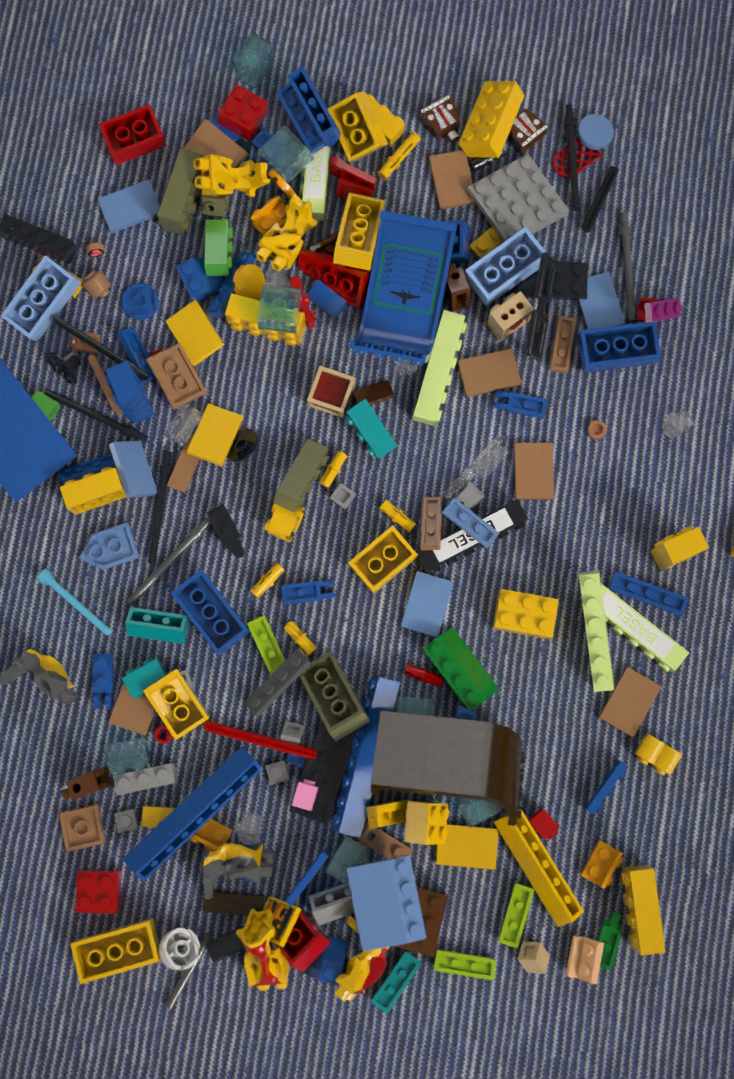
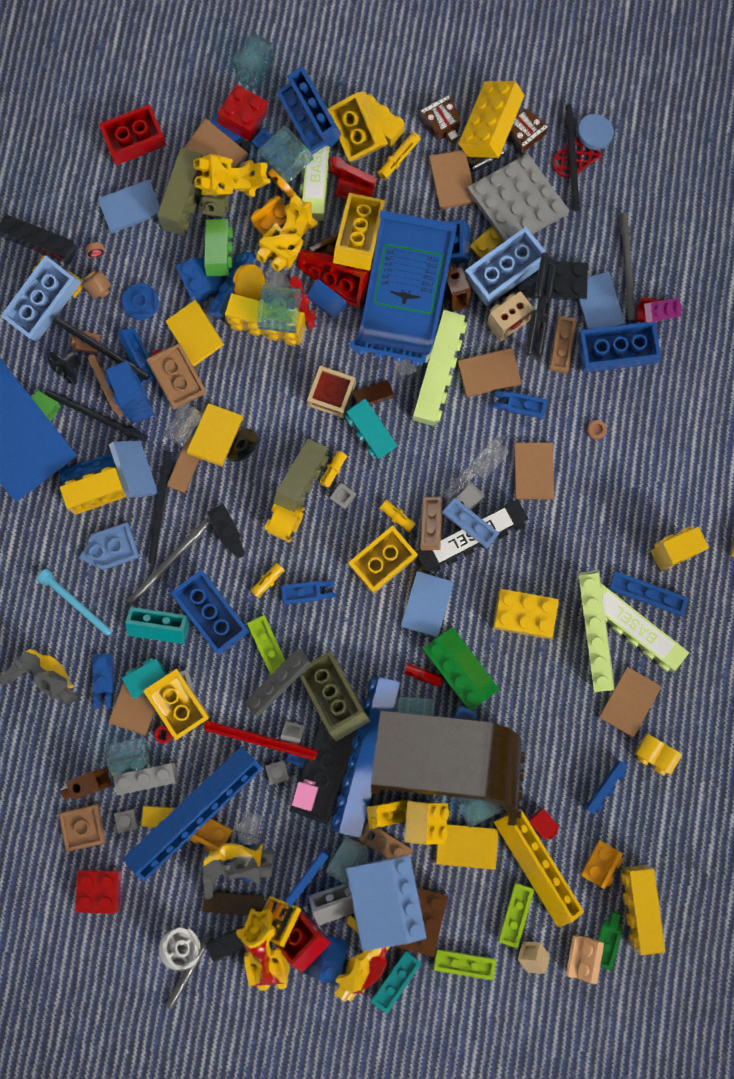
yellow brick [71,918,161,984] -> none
yellow axle [284,621,317,656] -> none
black axle [581,166,619,233] -> none
clear brick [662,408,695,440] -> none

